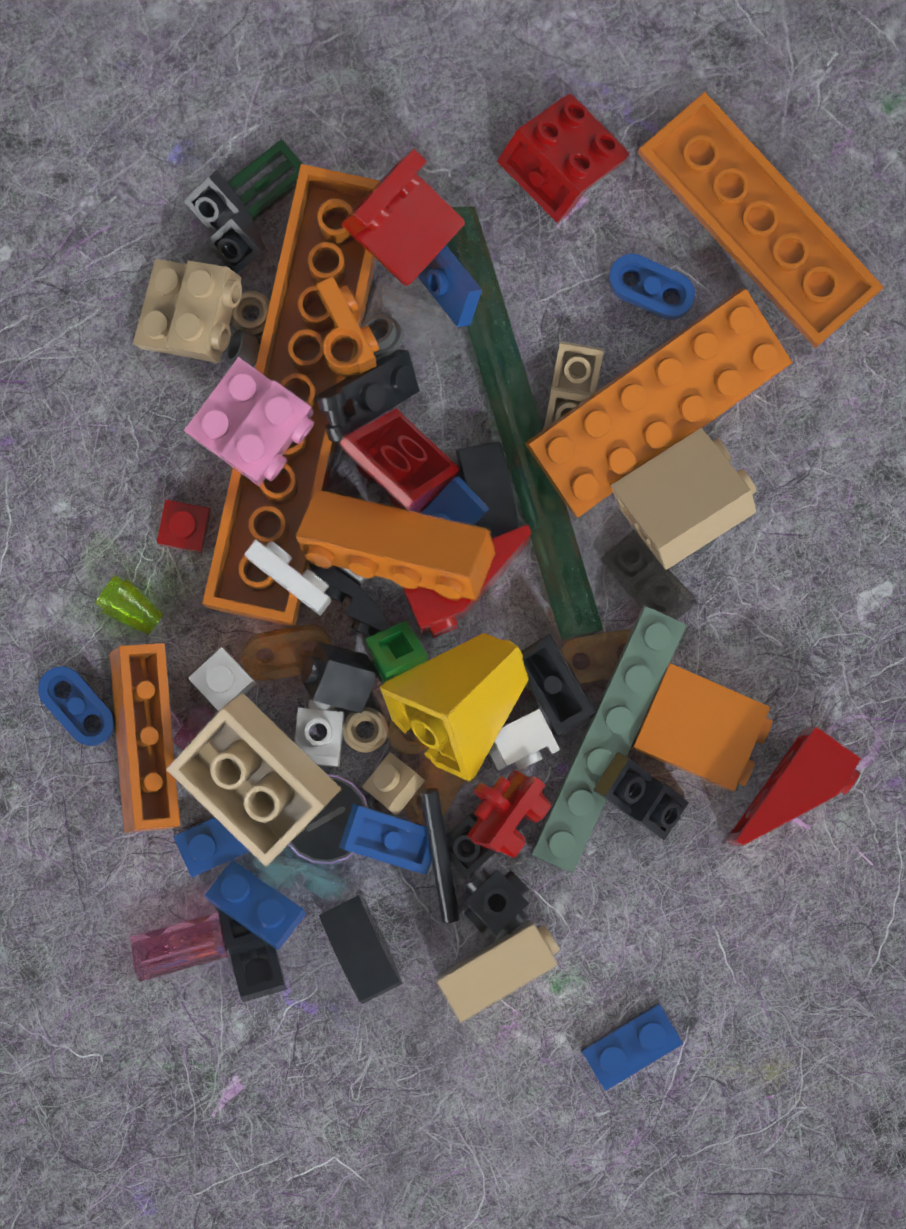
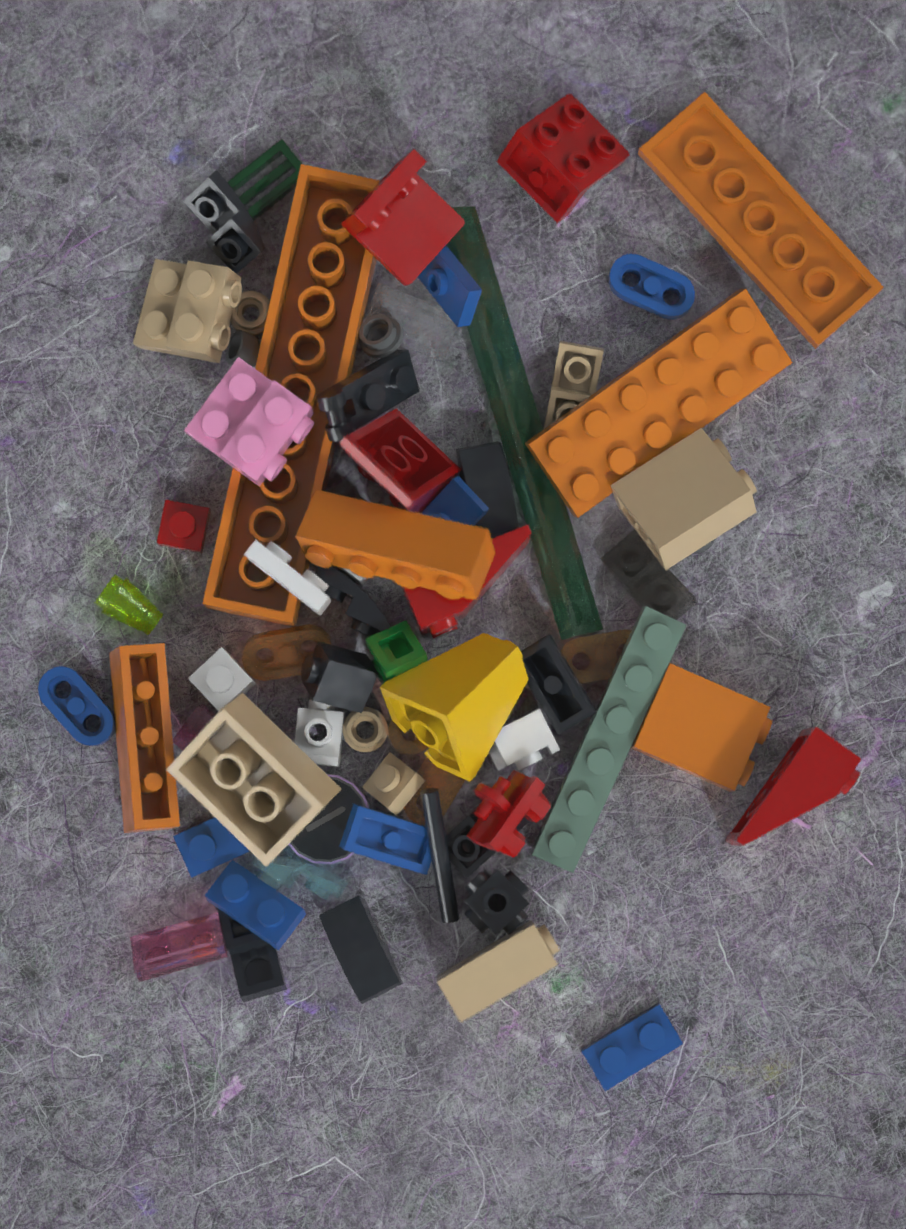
orange plate [316,276,380,377] -> none
black slope [593,752,689,840] -> none

